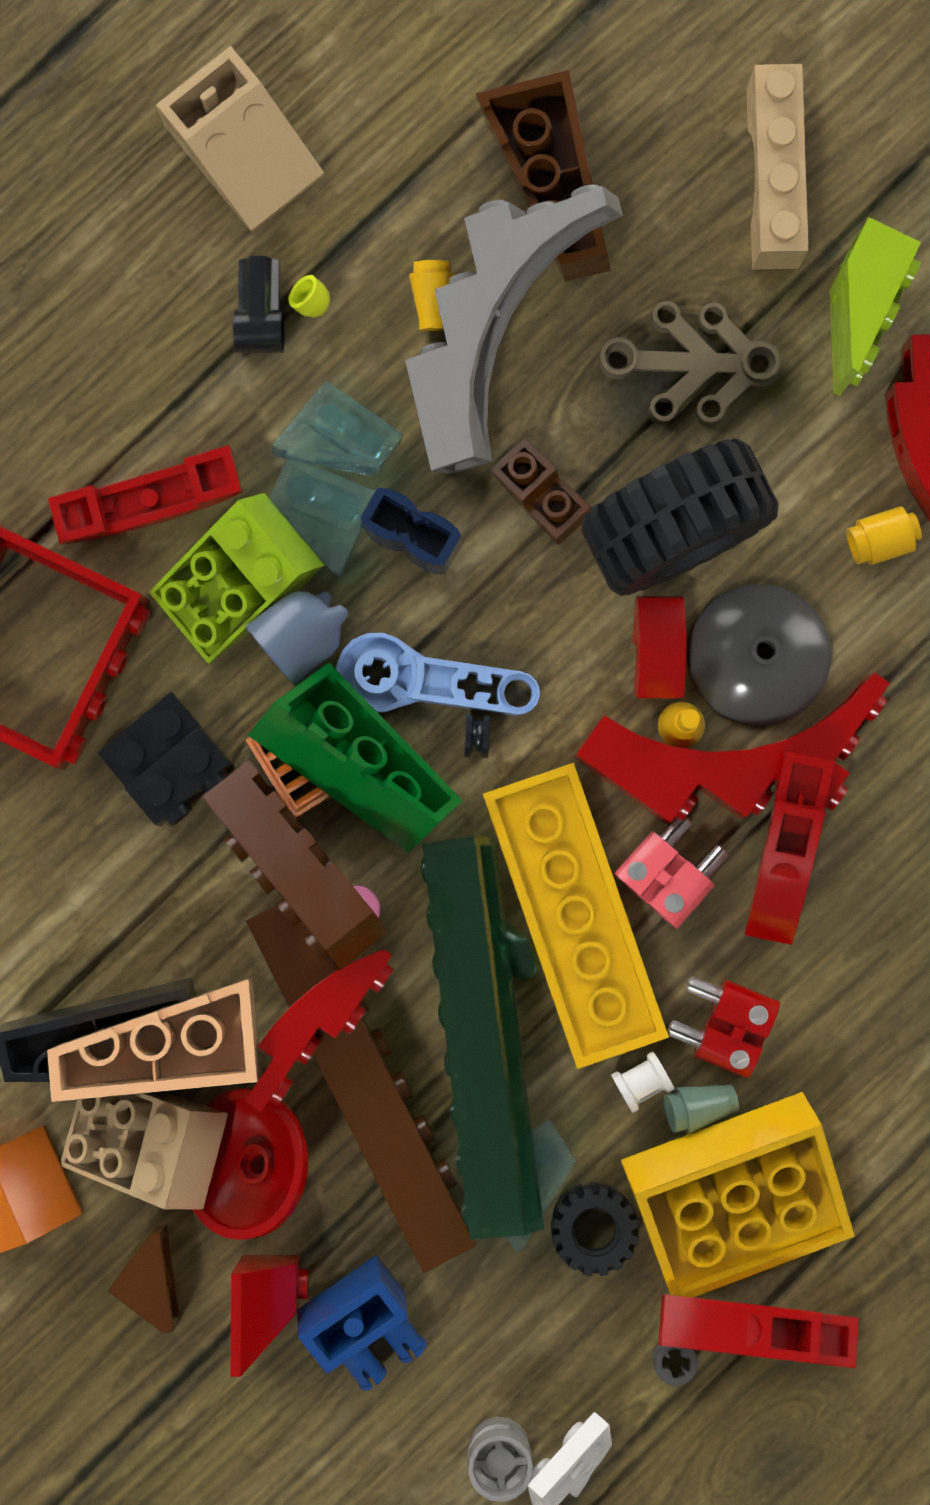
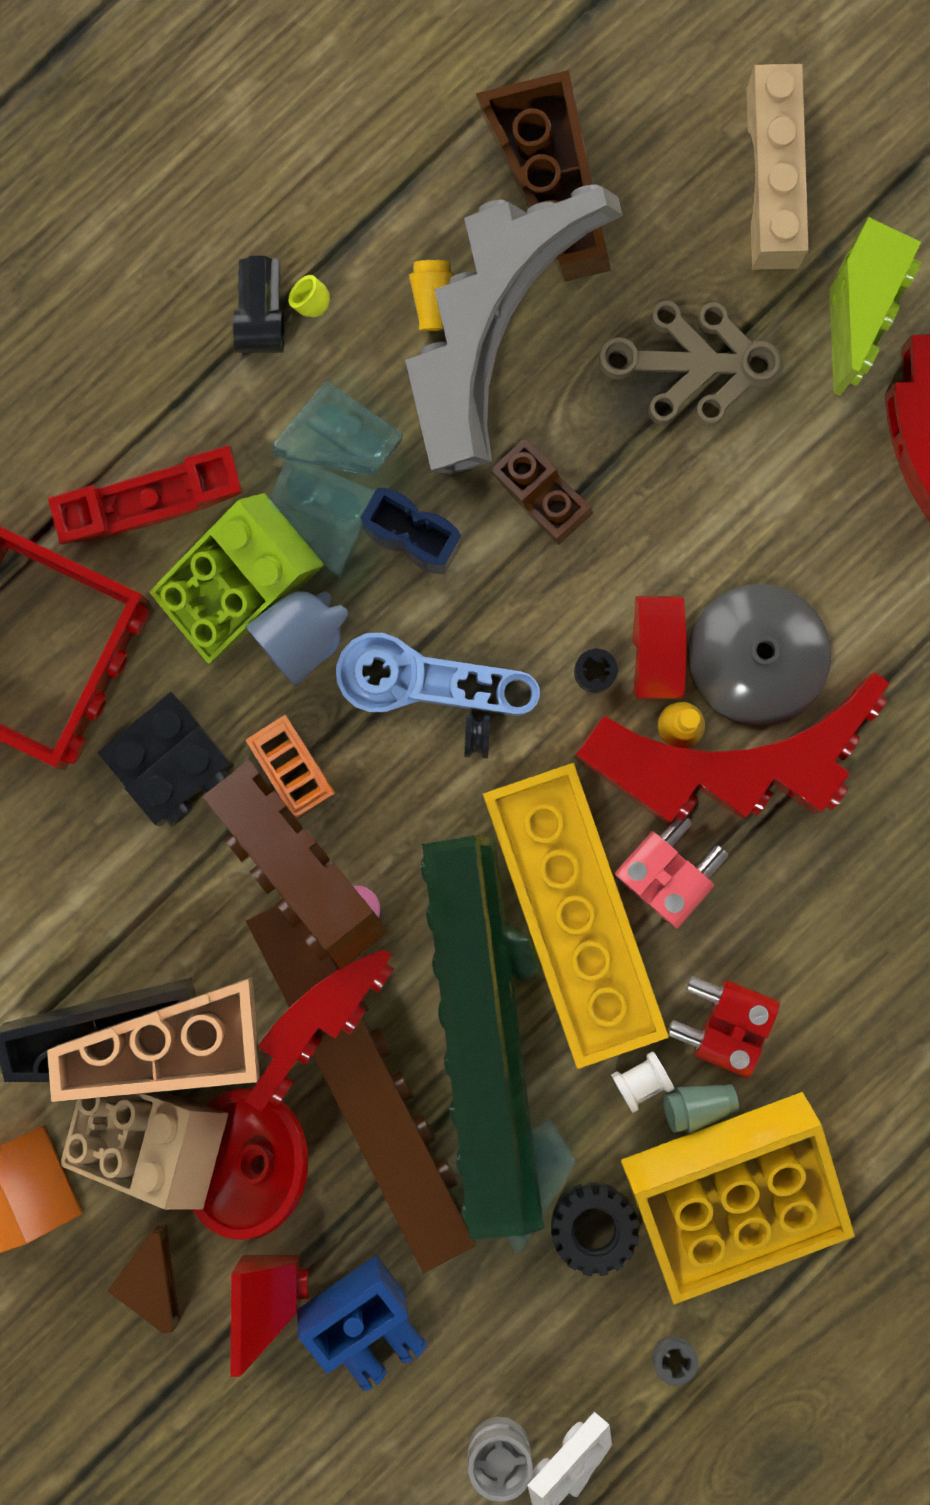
tan slope [156,46,325,233] -> none
green wedge [248,663,463,853] -> none
black tyre [581,438,779,596] -> none
red slope [658,1295,859,1368] -> none
red slope [744,749,835,945] -> none
yellow brick [846,506,922,565] -> none
none -> black bush [574,648,618,693]

